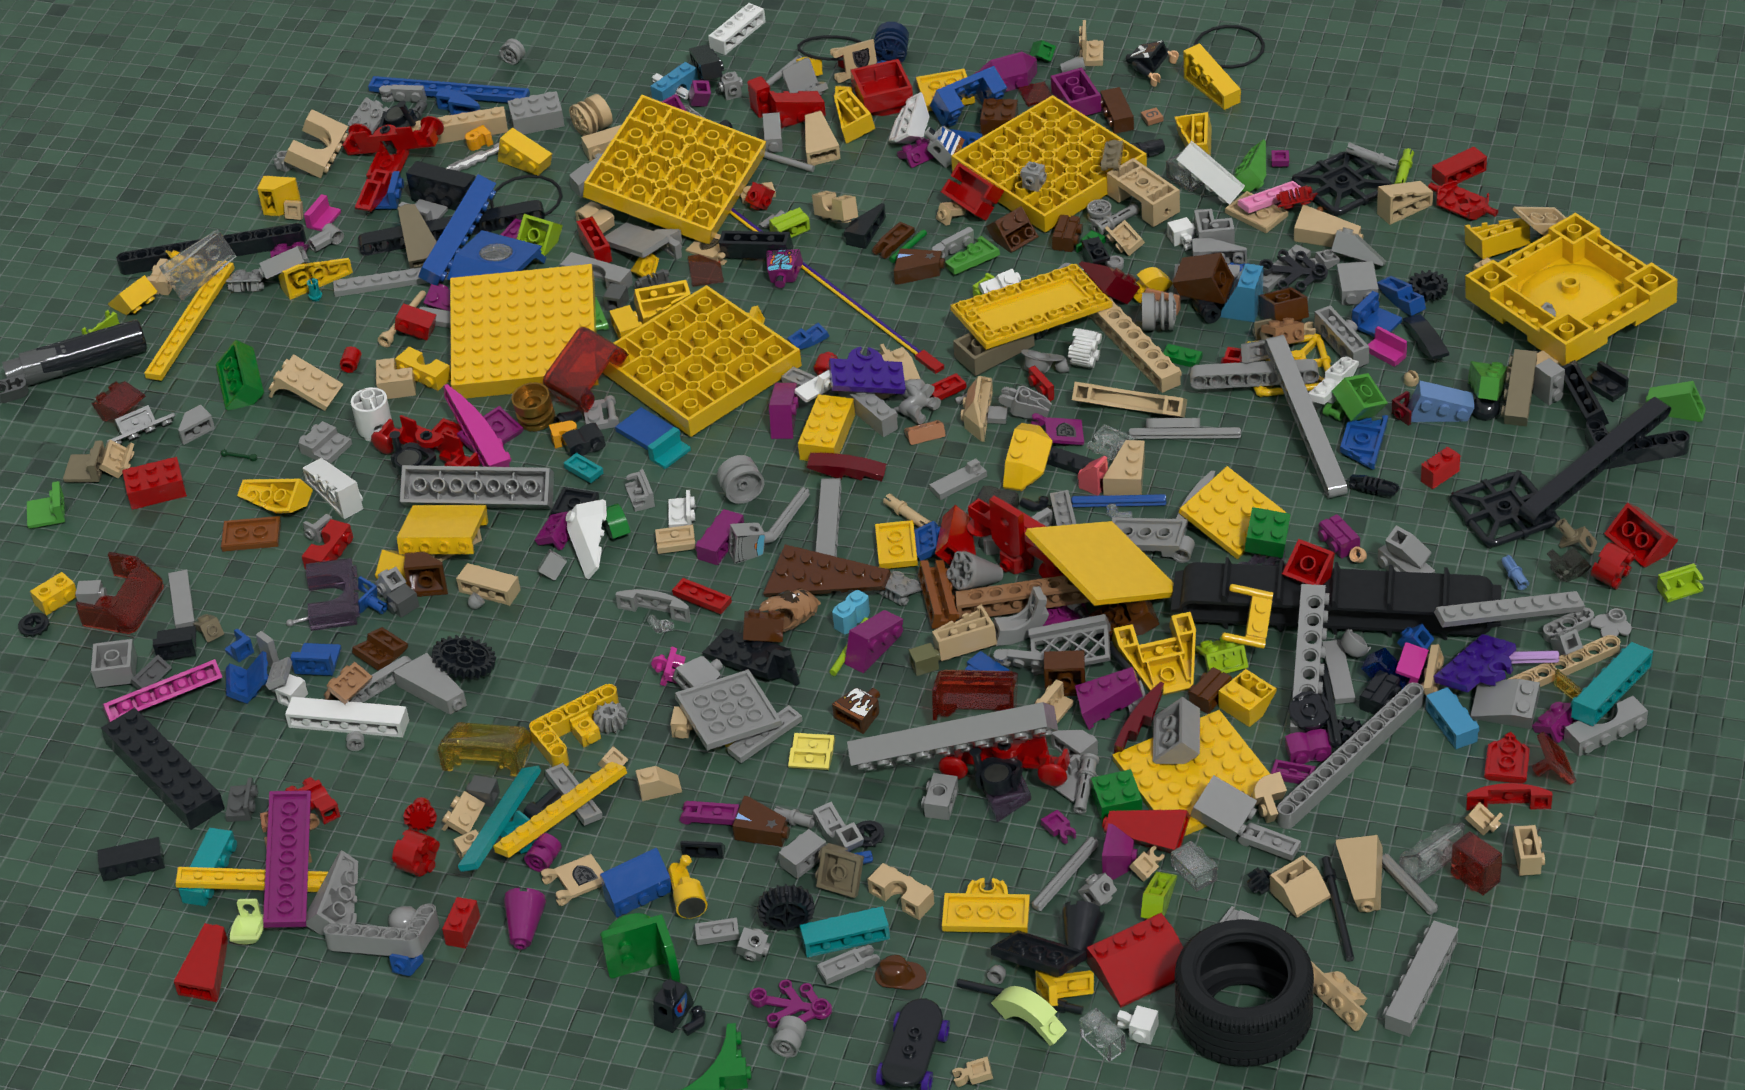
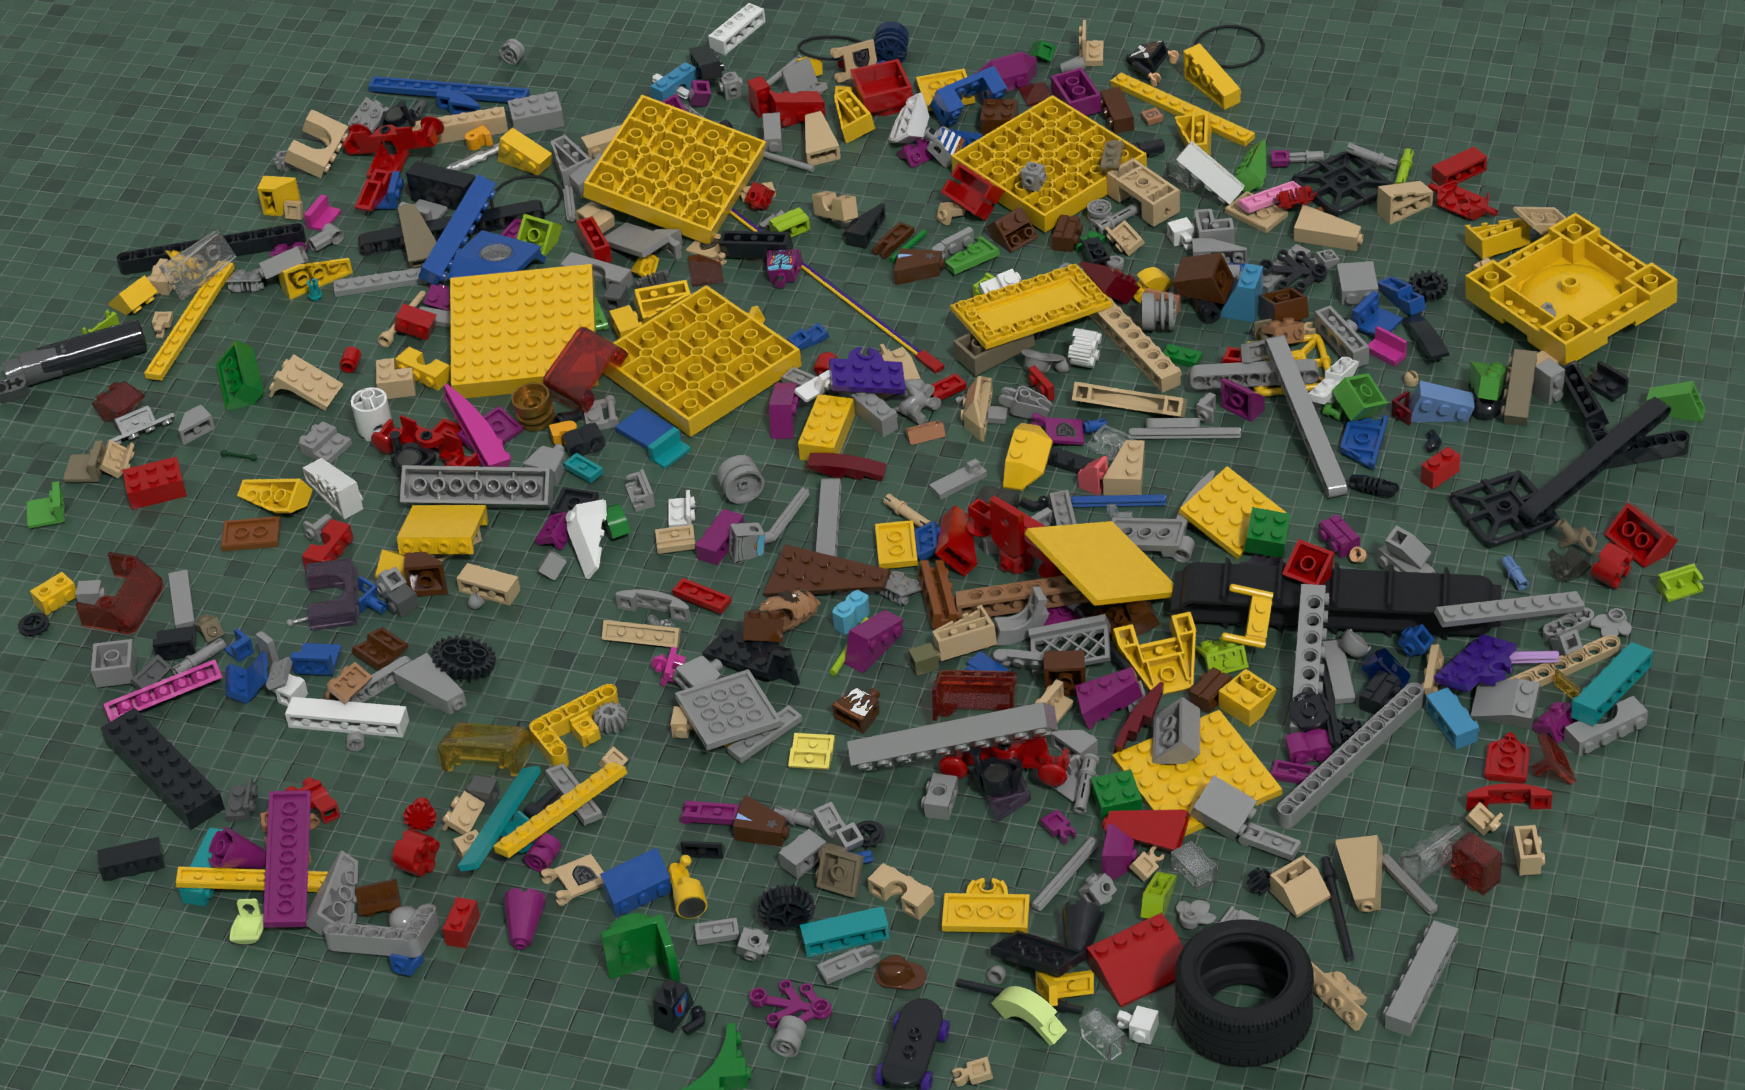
red slope [174,923,228,1002] -> none
light grey hinge [379,85,427,102] -> none
tan wheel [569,94,613,136] -> none
tan slope [636,766,682,801] -> none
light grey cone [947,551,1003,590] -> none
tan brick [1251,772,1287,823] -> none
light grey slope [1331,227,1387,266] -> none
dark pink panel [1395,642,1429,684] -> none
none -> tan plate [152,311,174,338]
none -> light grey pin [171,638,226,675]
none -> magenta cone [208,827,266,869]
none -> reddish brown bracket [355,879,401,916]
none -> light grey torso [524,444,566,485]
none -> light grey wedge [550,135,591,188]
none -> light grey axle [563,185,576,222]
none -> tan plate [602,620,681,648]
none -> blue pin [1082,418,1108,434]
none -> yellow plate [1110,73,1255,147]
none -> light grey plate [1176,900,1217,929]
none -> light grey bracket [1196,392,1216,425]
none -> magenta slope [1221,378,1265,422]
none -> light grey axle [1289,150,1324,164]
none -> black arm [1425,429,1442,452]

